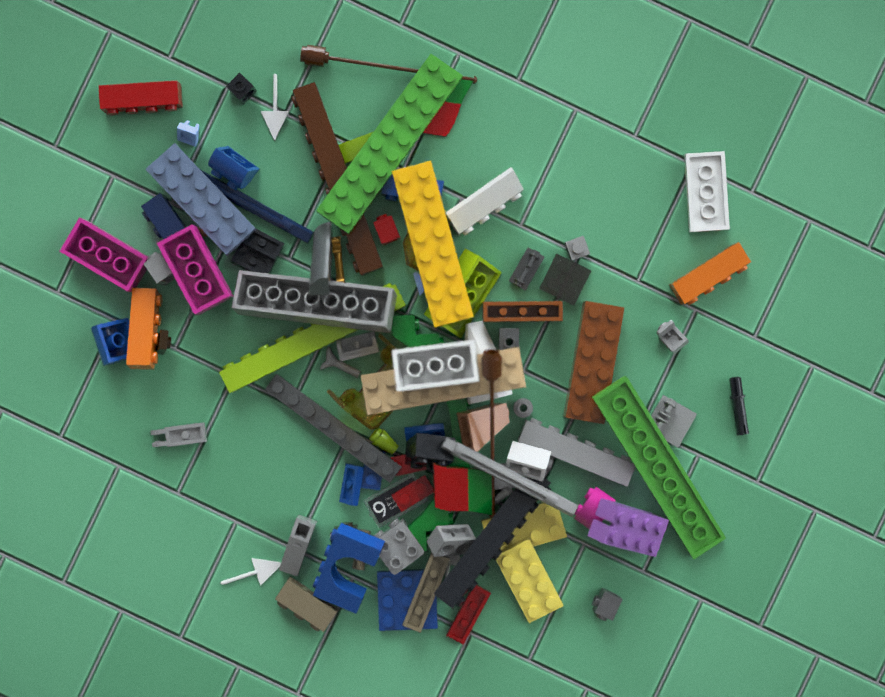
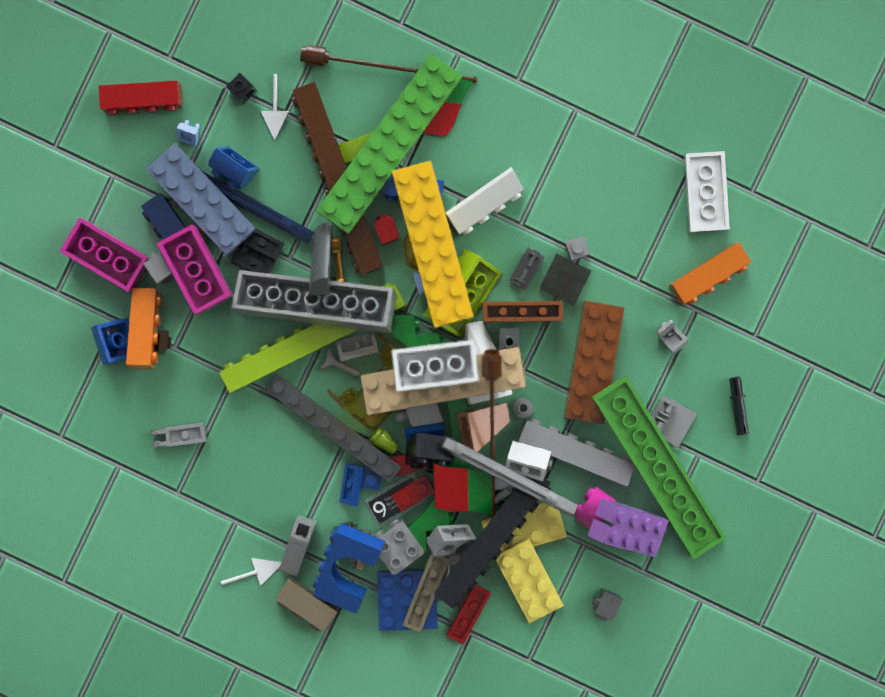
none -> light grey torso [395,403,443,427]

